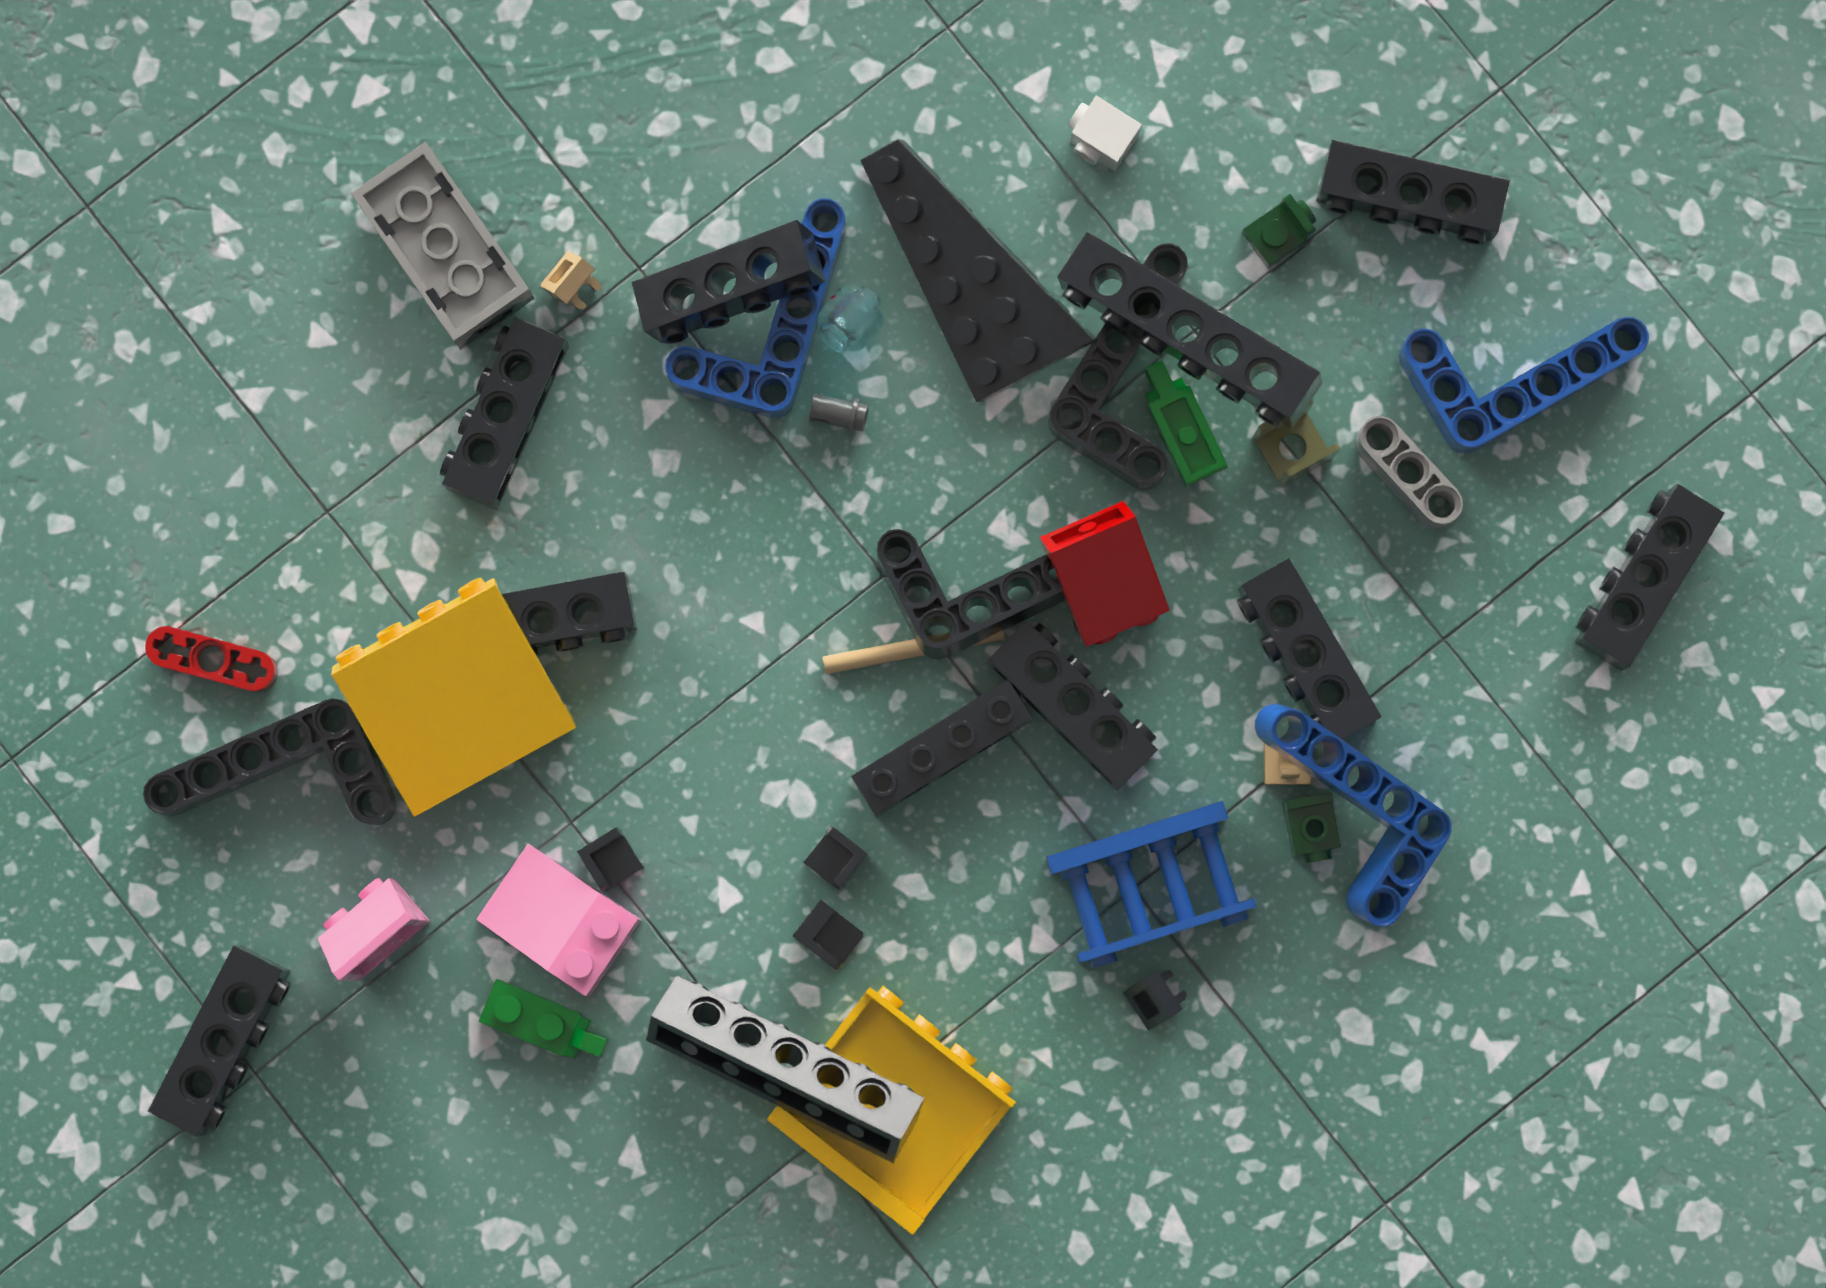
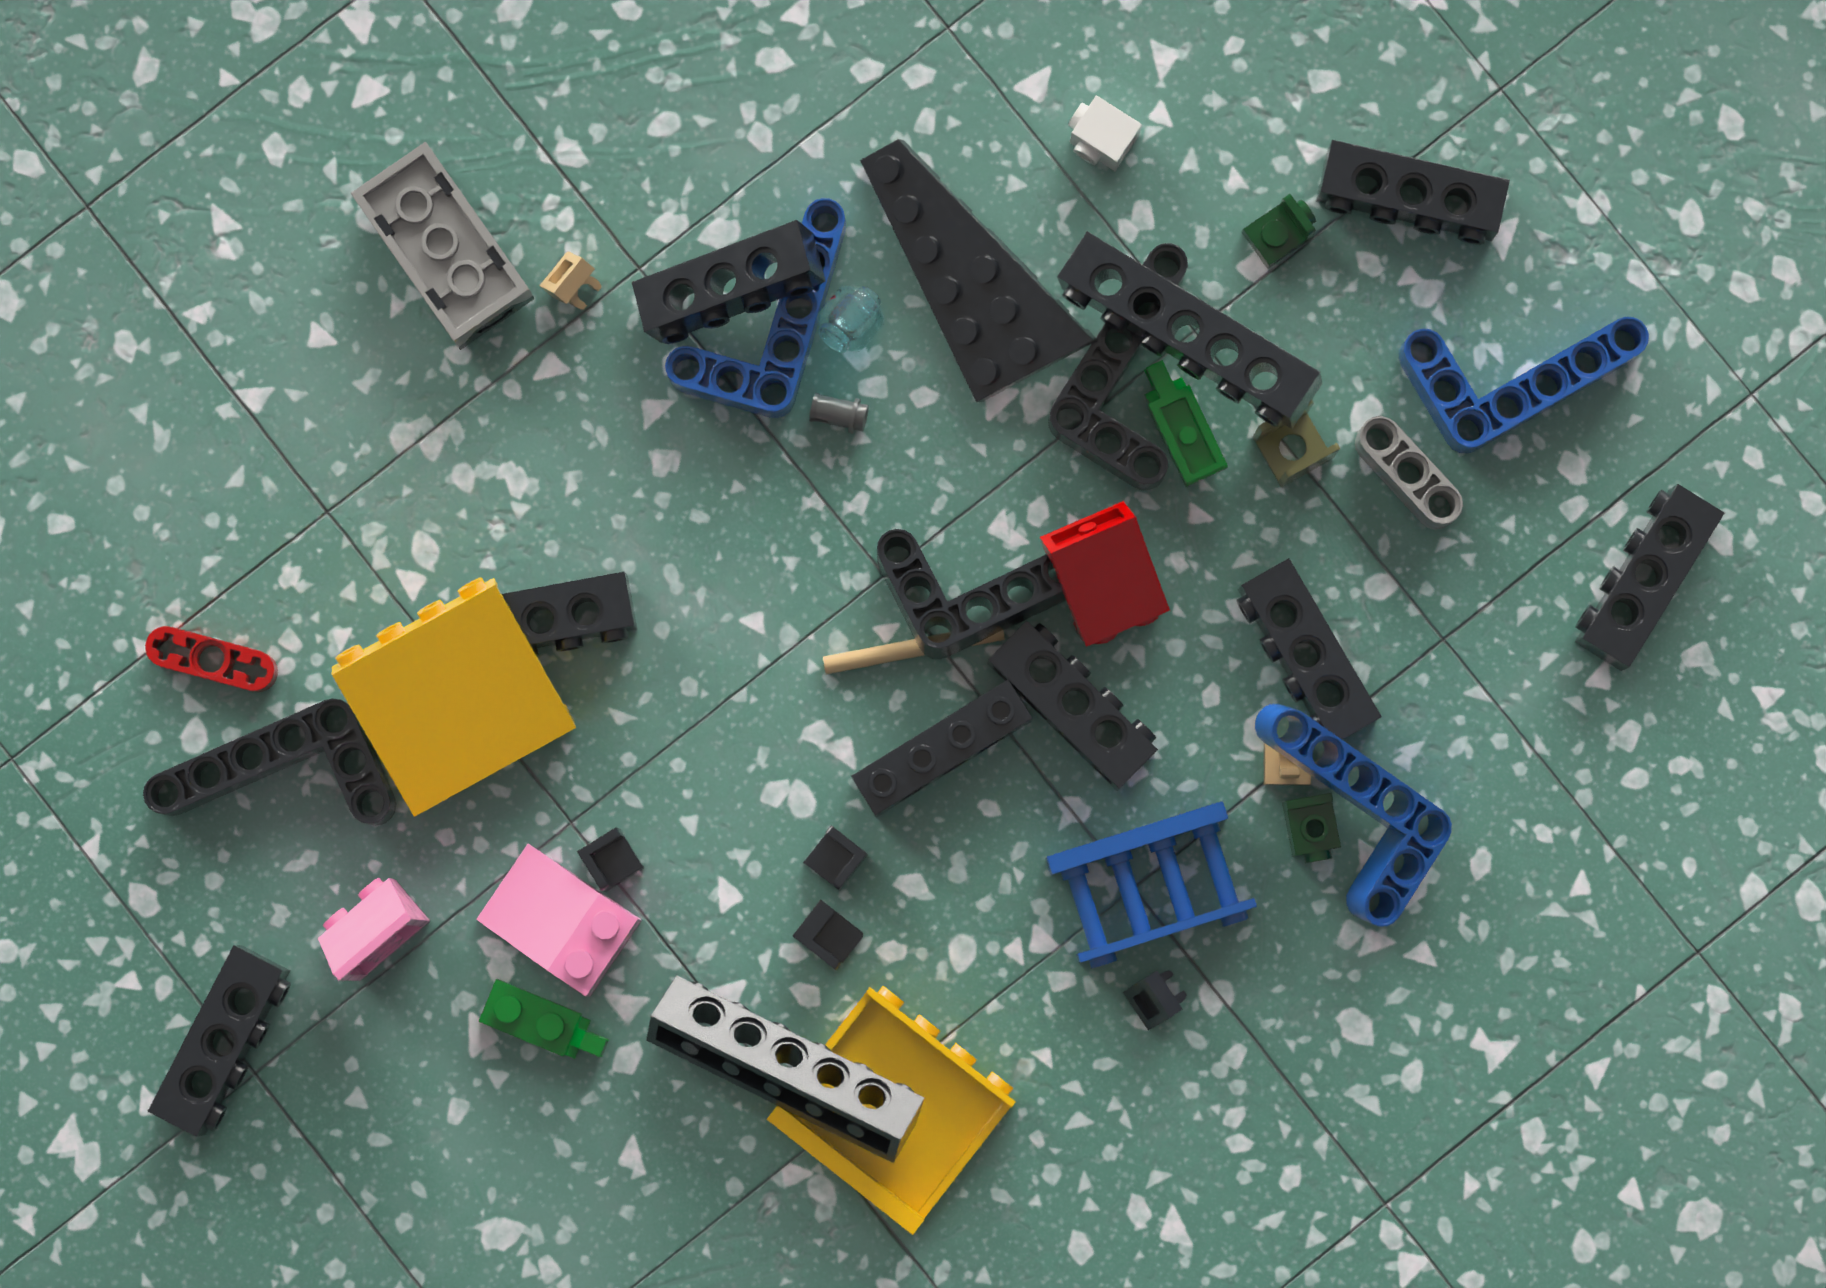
black brick [440,317,569,510] -> none

